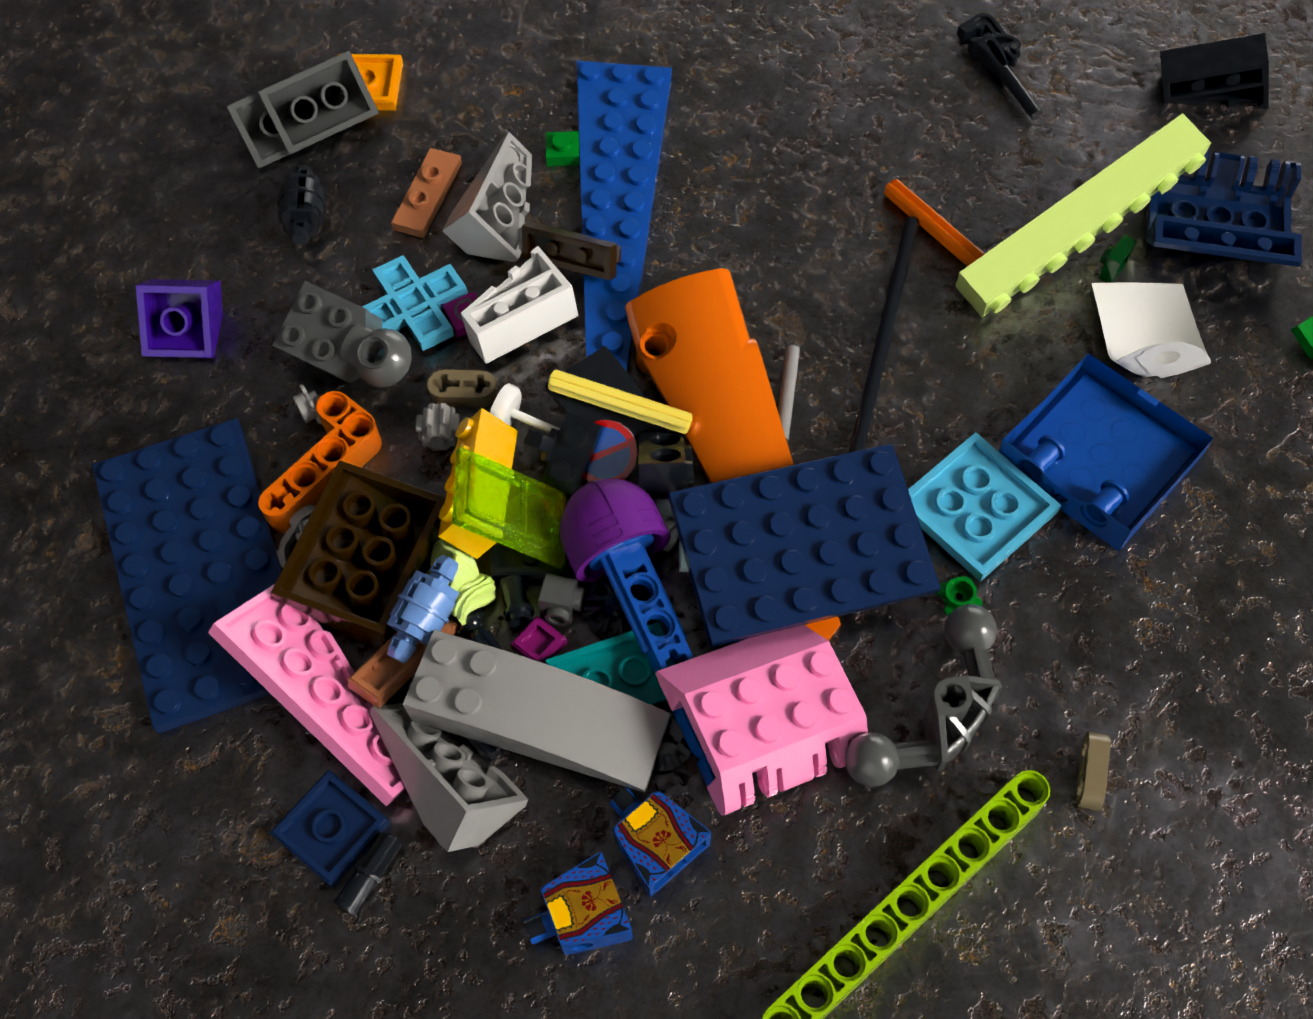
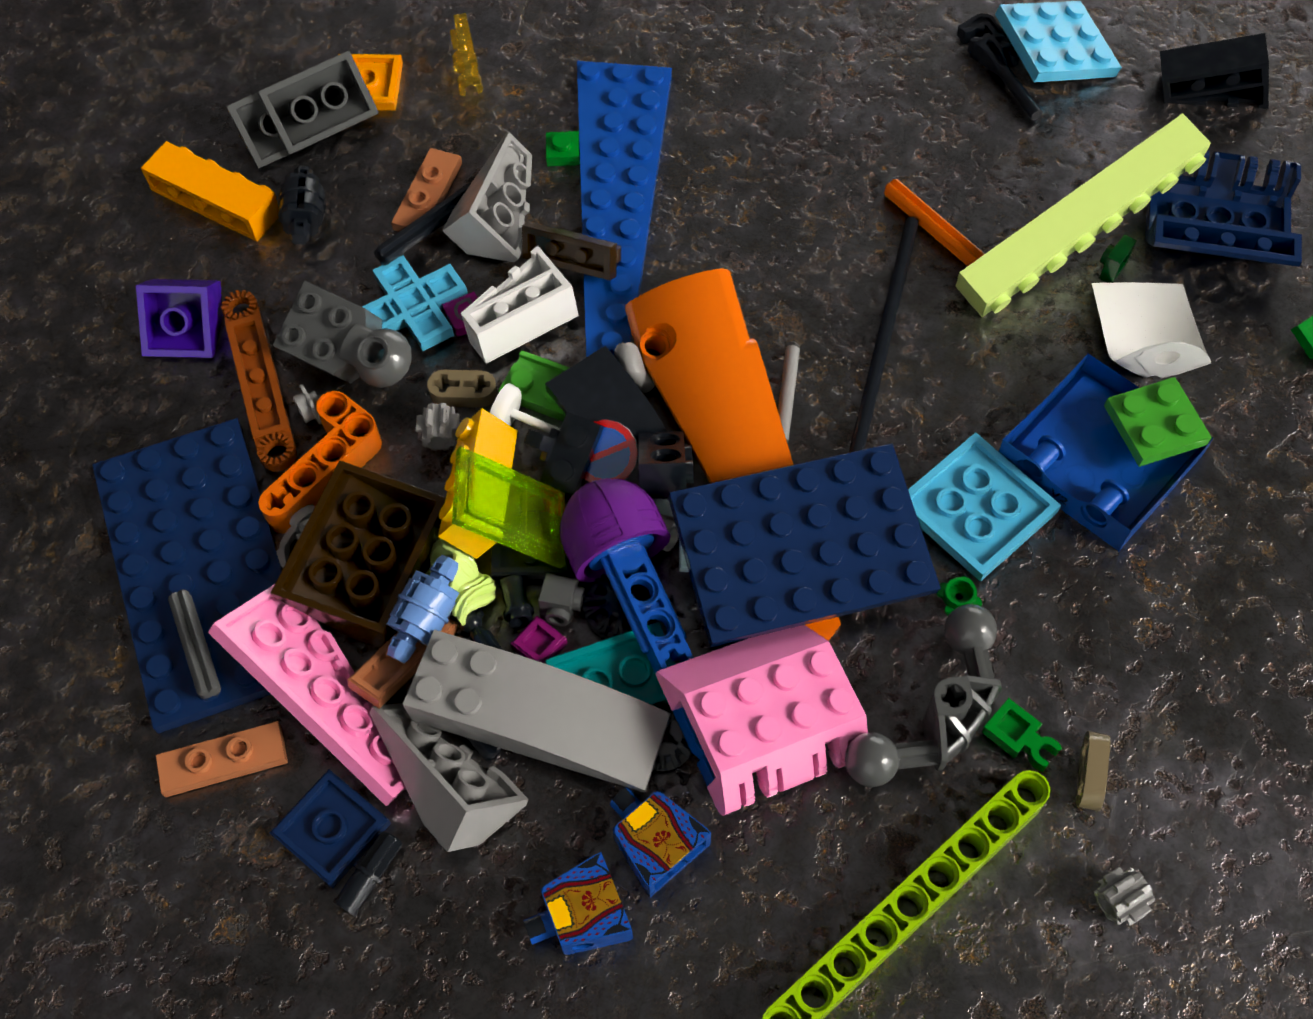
light yellow axle [548,370,693,434] -> none
none -> light orange brick [141,141,279,242]
none -> nougat plate [156,721,288,798]
none -> dark grey axle [168,589,221,699]
none -> dark orange plate [221,290,297,472]
none -> black axle [374,183,471,265]
none -> clear yellow plate [450,13,483,96]
none -> bright green plate [498,350,570,421]
none -> light grey arm [614,342,655,393]
none -> green plate [981,698,1062,772]
none -> medium azure plate [995,1,1122,83]
none -> light grey gear [1094,867,1155,926]
none -> bright green plate [1104,377,1212,467]

